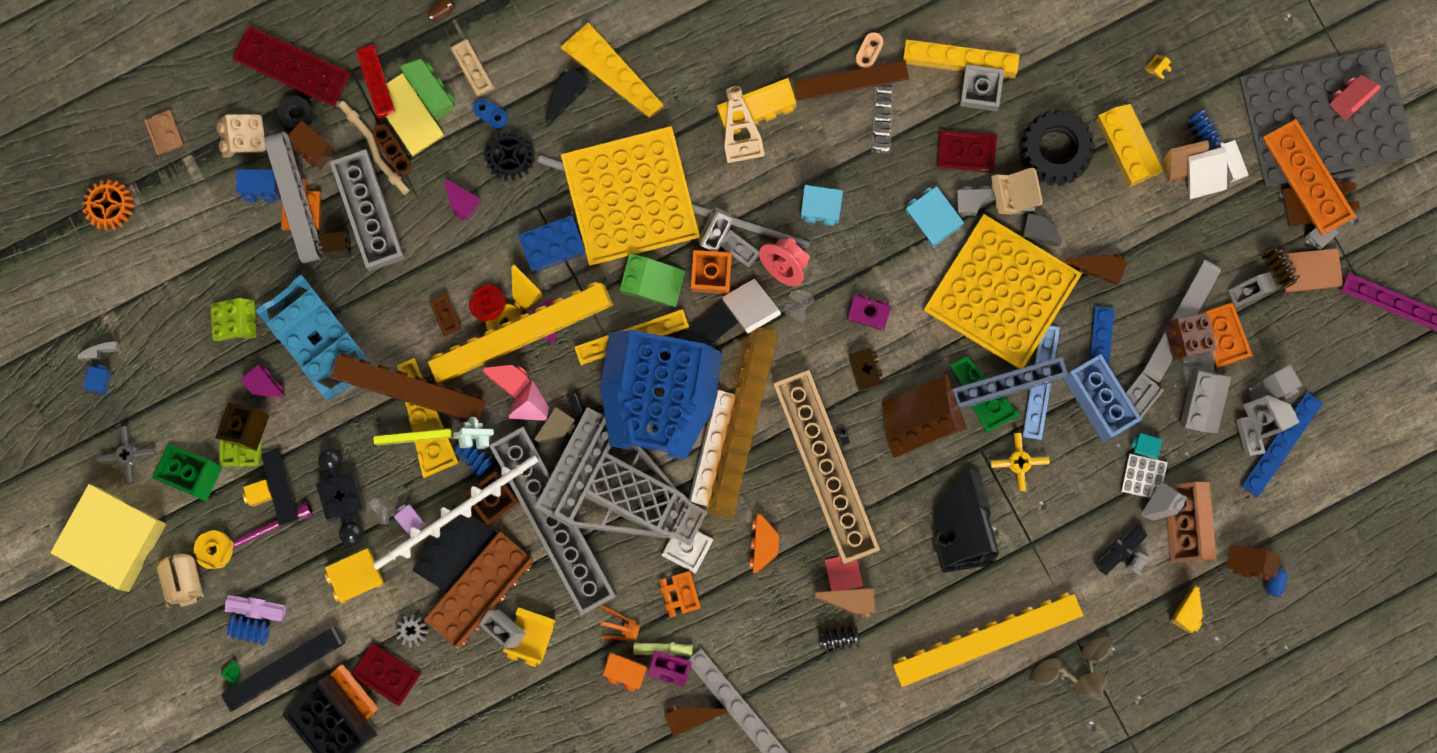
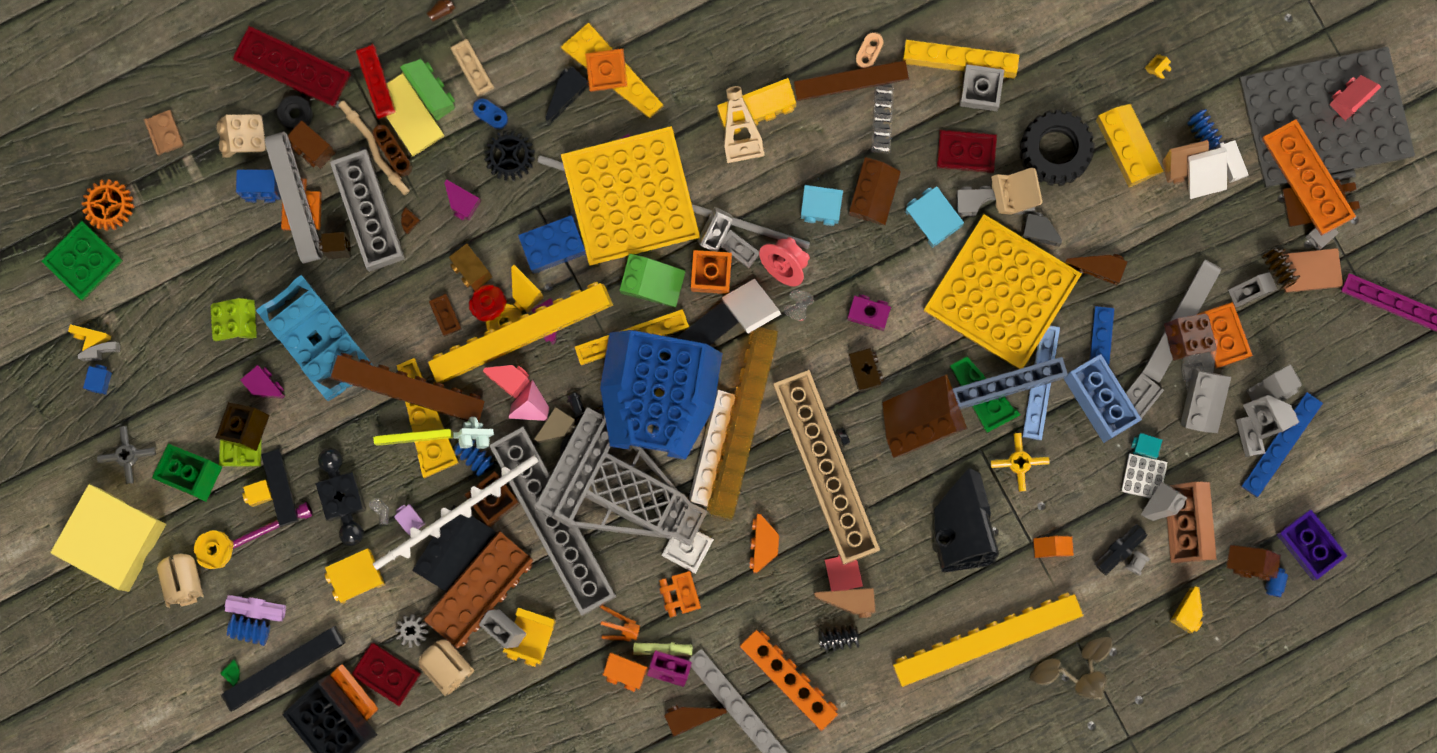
none -> green plate [42,221,123,301]
none -> yellow slope [68,324,111,351]
none -> reddish brown tile [401,208,420,235]
none -> tan cylinder [418,640,475,696]
none -> pearl gold brick [449,244,493,291]
none -> orange tile [585,49,628,92]
none -> orange brick [740,630,838,731]
none -> reddish brown slope [849,157,901,226]
none -> orange slope [1033,536,1074,558]
none -> dark purple brick [1276,510,1348,581]

